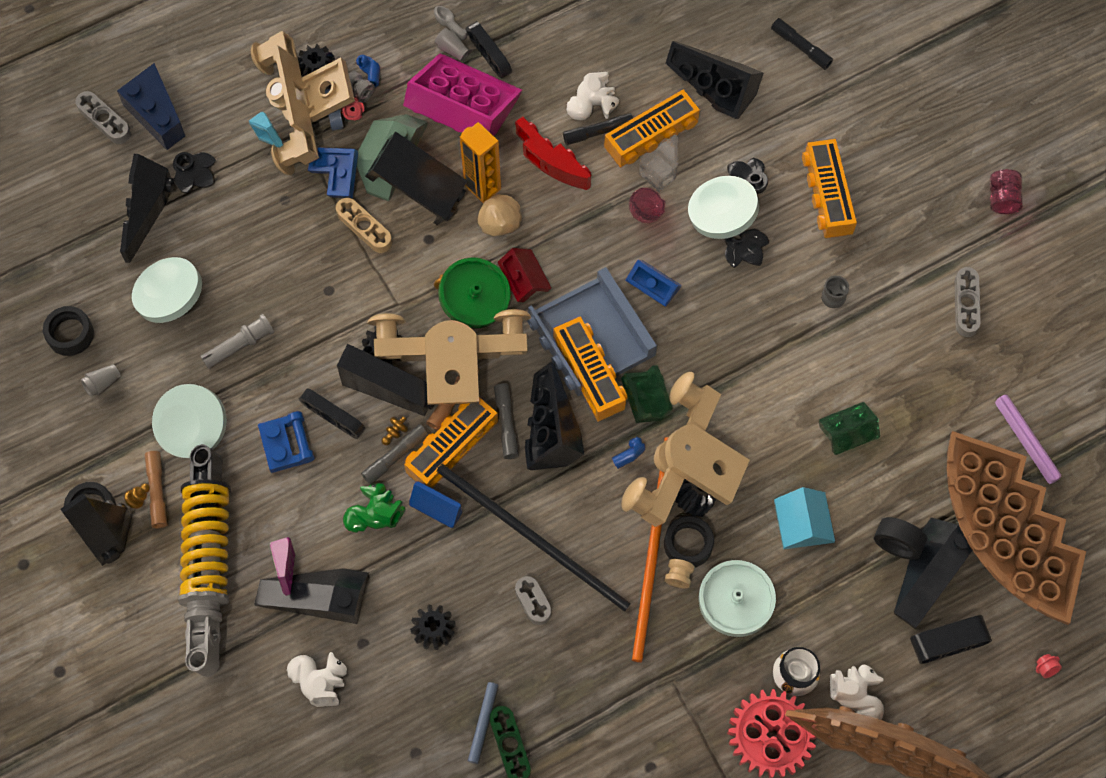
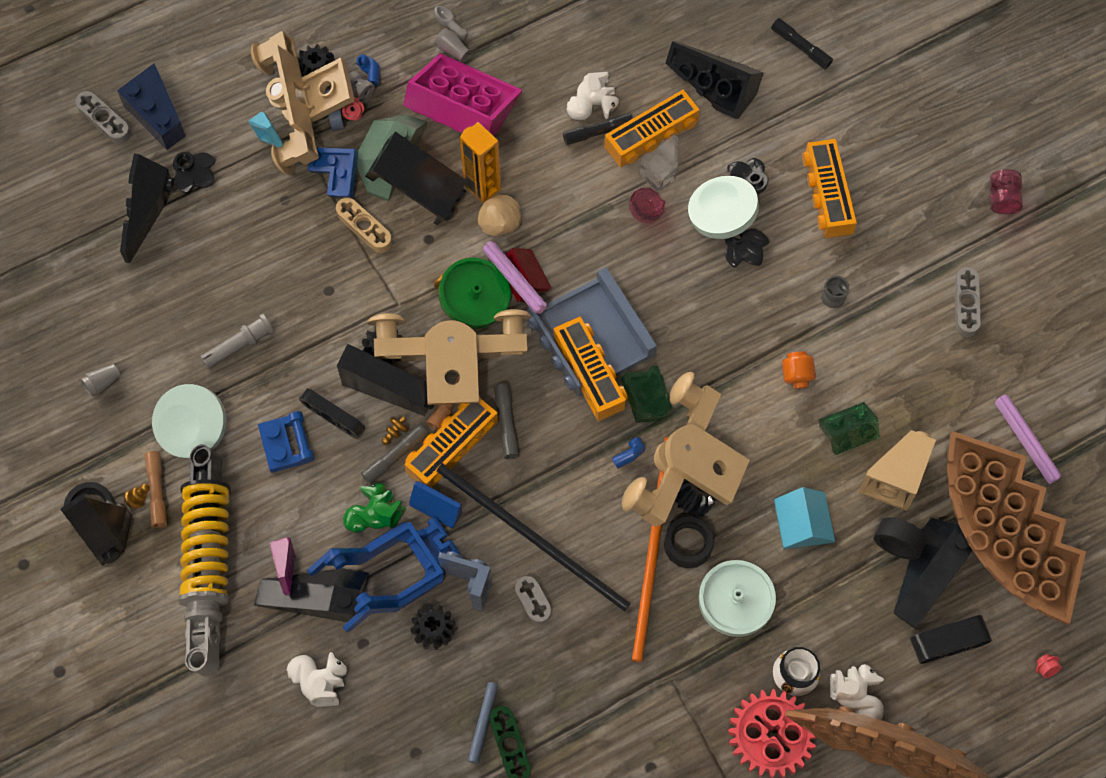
black tyre [42,306,94,356] -> none
light aqua piece [132,257,202,323] -> none
black beam [466,21,512,79] -> none
red slope [515,116,592,190] -> none
black wedge [525,362,585,470] -> none
blue slope [625,260,682,307] -> none
tan wheel [664,559,695,588] -> none
none -> blue piece [307,517,464,632]
none -> sand blue bracket [438,552,492,611]
none -> lavender axle [483,241,547,314]
none -> orange head [782,351,816,389]
none -> tan slope [858,430,936,511]

